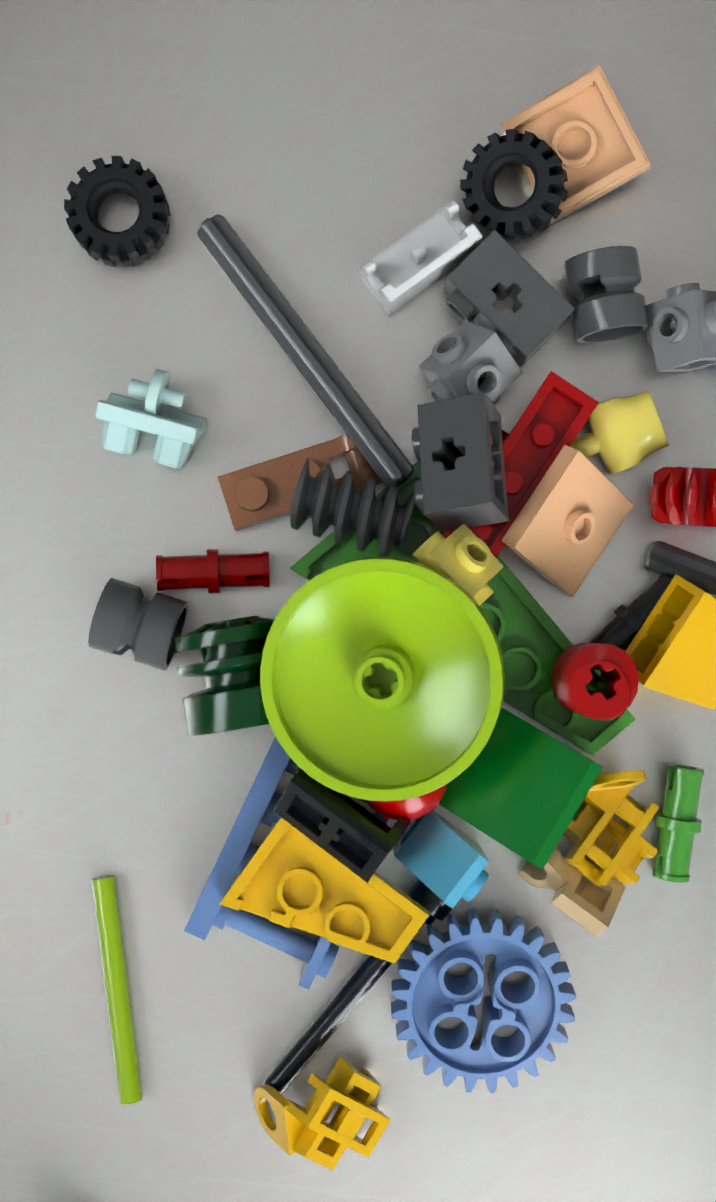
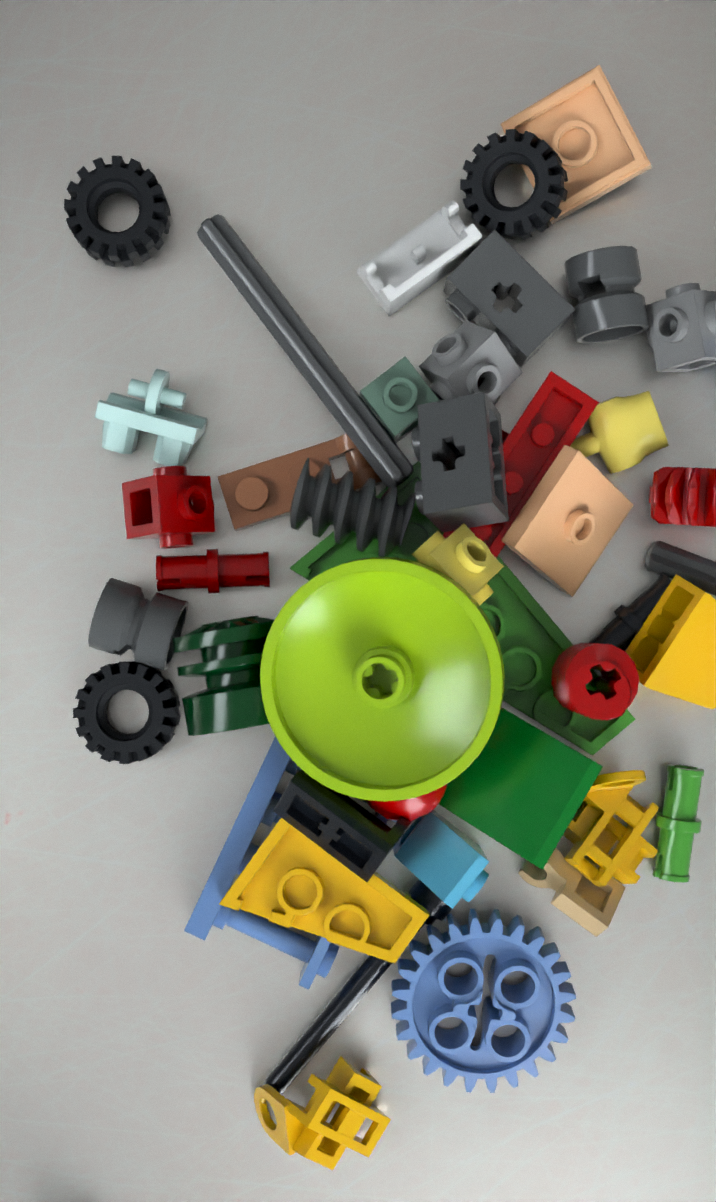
lime bar [92,875,142,1104] -> none
none -> black tyre [73,661,180,764]
none -> red brick [122,466,215,549]
none -> sand green brick [360,356,440,443]

